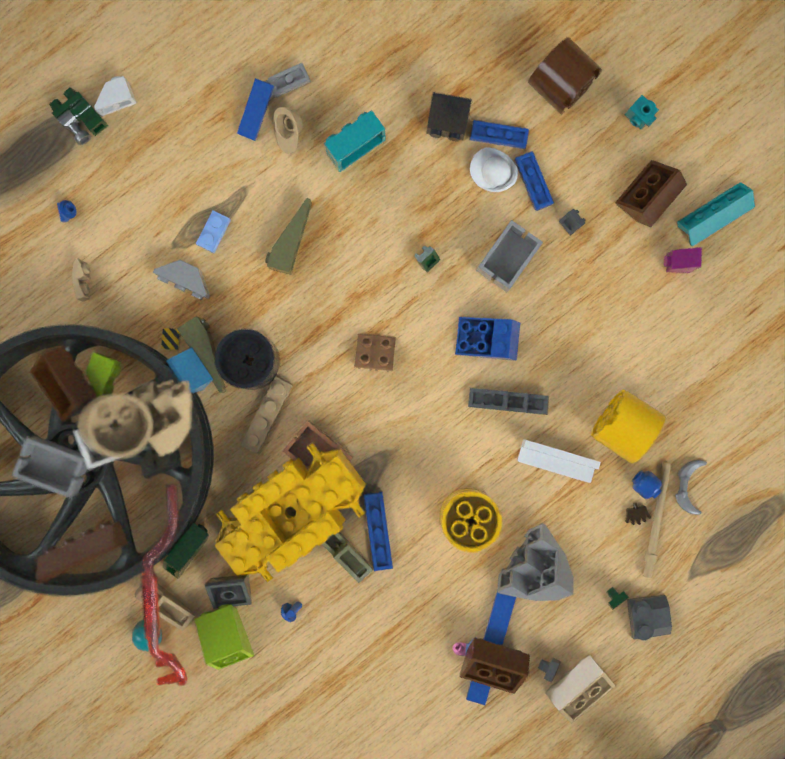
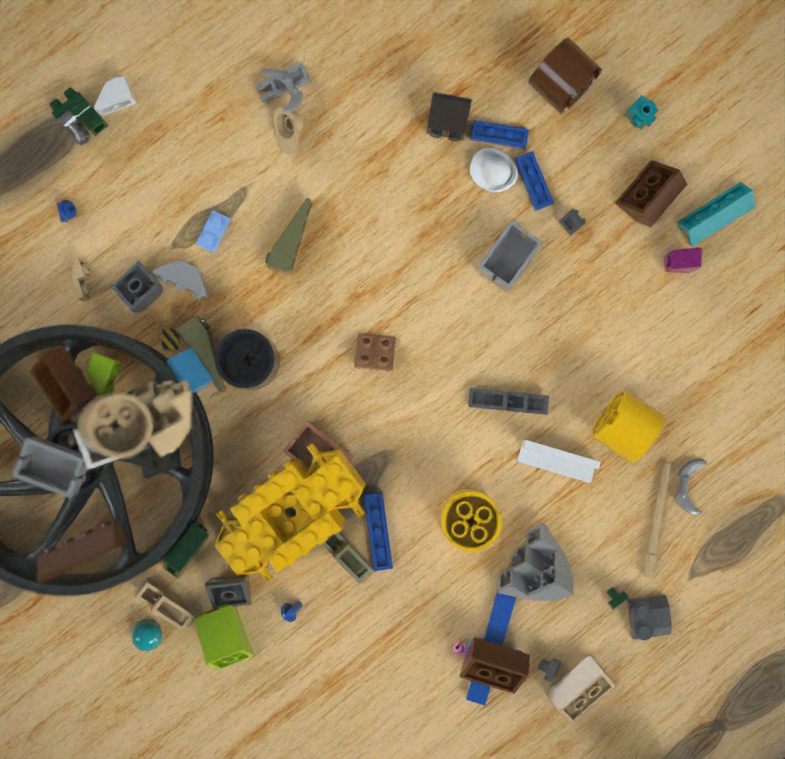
clear red piece [141,484,187,686] -> none
blue tile [237,78,274,141] -> none
tan plate [240,377,293,454] -> none
teal piece [324,110,386,172] -> none
dark green tile [415,246,441,272] -> none
blue slope [455,317,521,361] -> none
dark brown piece [625,503,651,525] -> none
blue head [632,470,662,499] -> none
none -> dark grey slope [110,260,163,313]
none -> light grey piece [260,69,303,112]

